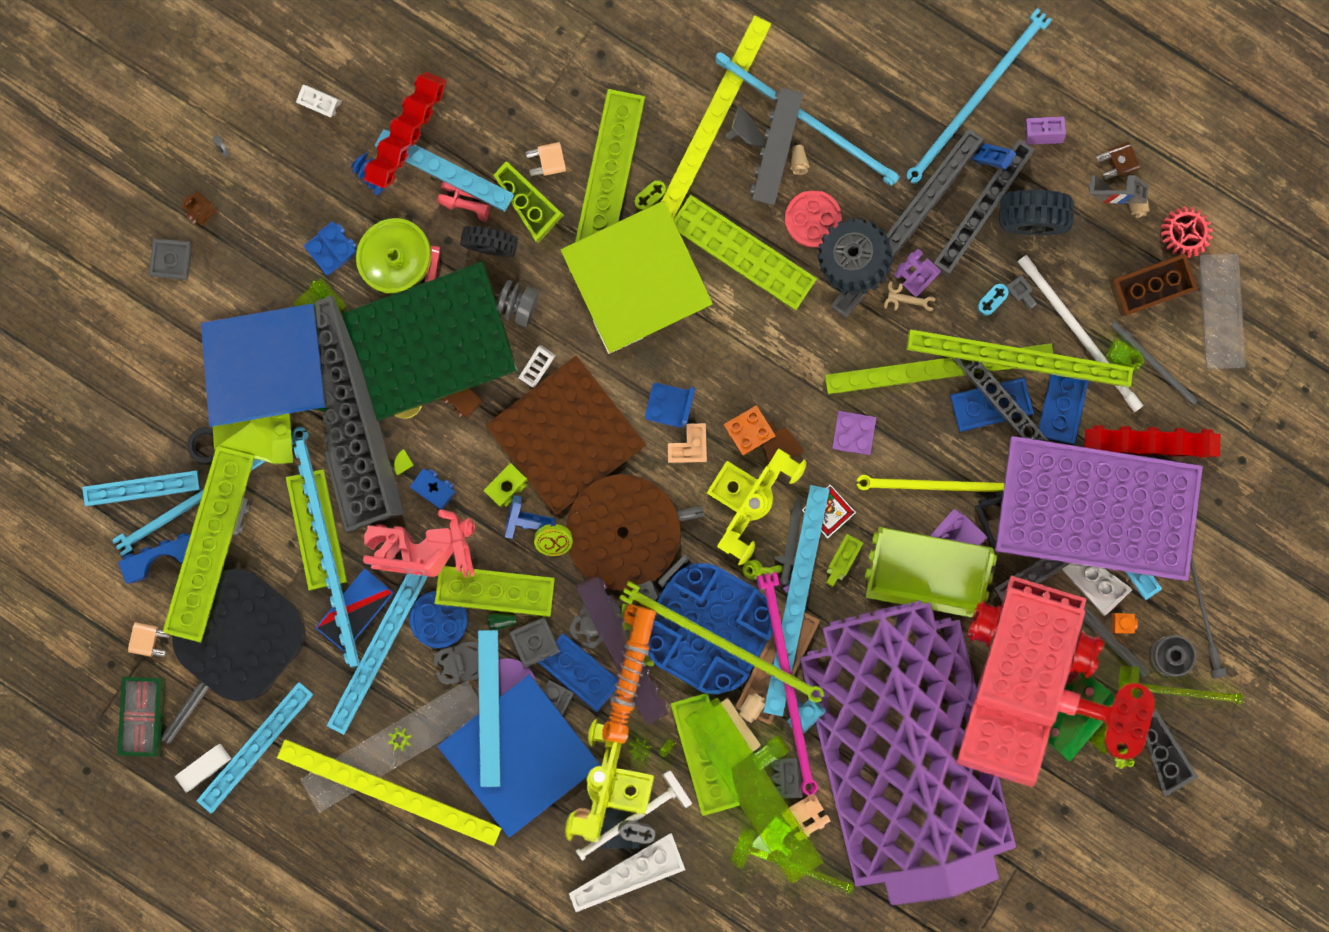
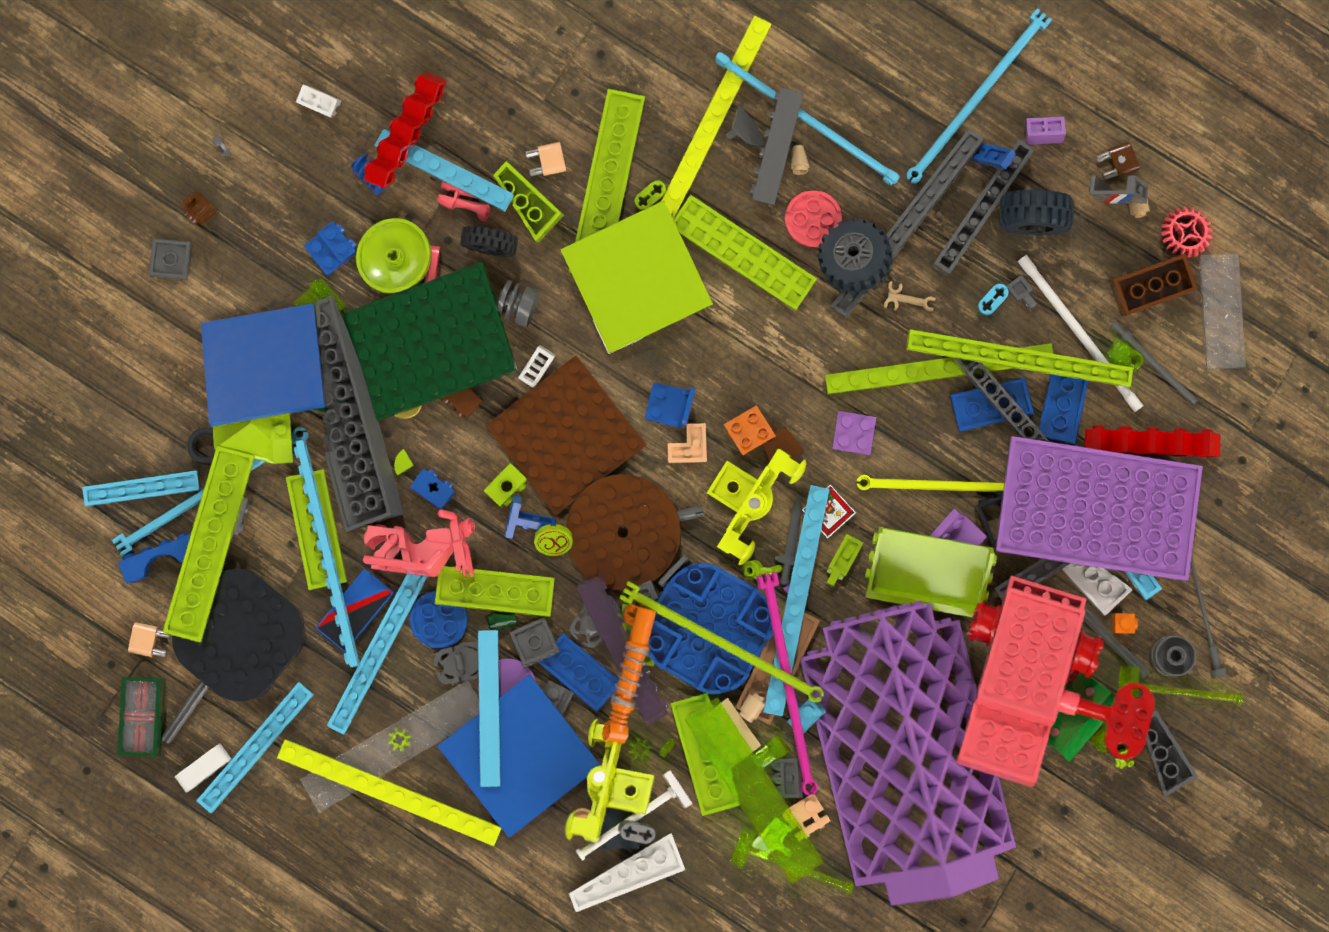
medium lavender plate [894,249,941,297] -> none

